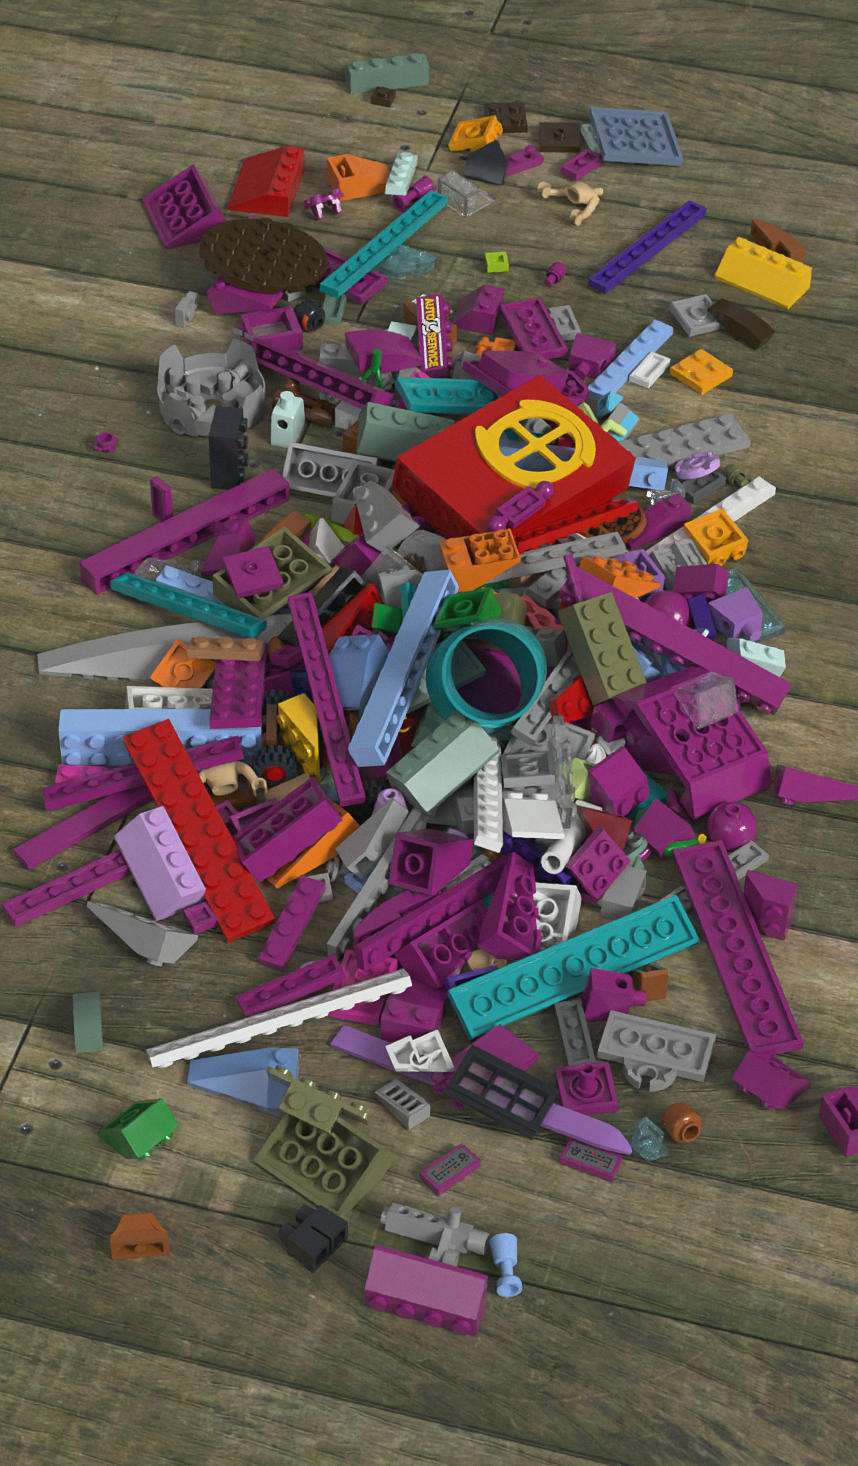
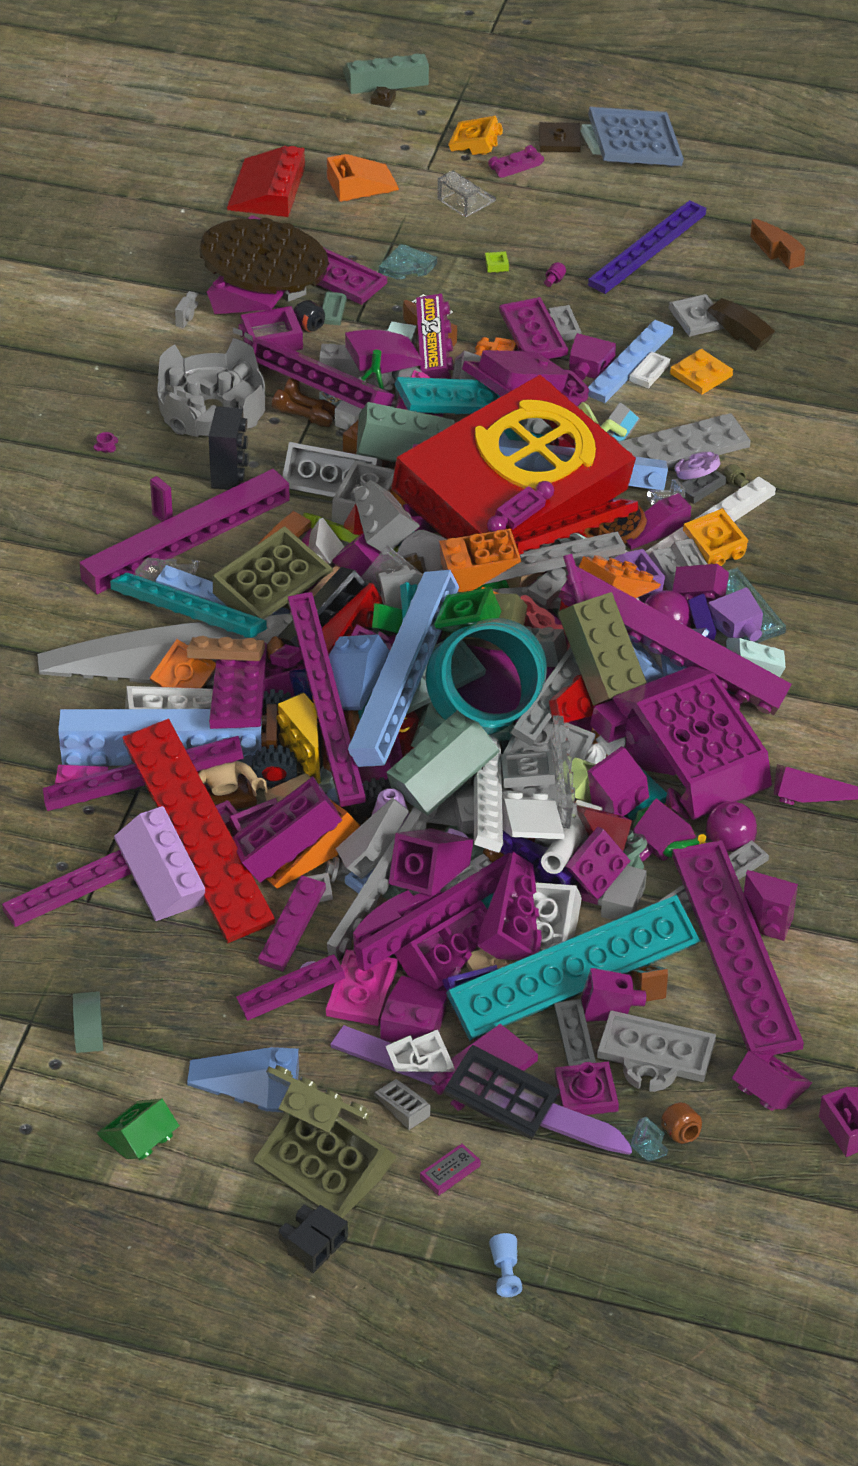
magenta tile [13,785,153,870] -> none
light grey wedge [87,901,199,966] -> none
dark orange slope [110,1212,170,1260] -> none
magenta slope [142,164,226,249] -> none
white plate [146,969,412,1068] -> none
magenta plate [183,901,218,934] -> none
magenta slope [200,518,257,575] -> none
magenta plate [223,546,283,599] -> none
light aqua torso [271,391,305,448] -> none
magenta plate [303,188,344,221] -> none
teal plate [320,190,449,298] -> none
magenta slope [365,1245,488,1337] -> none
light grey piece [381,1203,490,1267] -> none
light aqua plate [385,152,418,196] -> none
magenta piece [392,176,435,212] -> none
magenta slope [452,285,504,335] -> none
black slope [463,139,509,185] -> none
dark brown plate [484,102,528,133] -> none
tan piece [537,181,603,226] -> none
magenta plate [560,149,603,181] -> none
tile [560,1138,623,1182] -> none
medium azure slope [596,391,623,420] -> none
clear slope [671,671,738,729] -> none
yellow slope [715,237,812,310] -> none

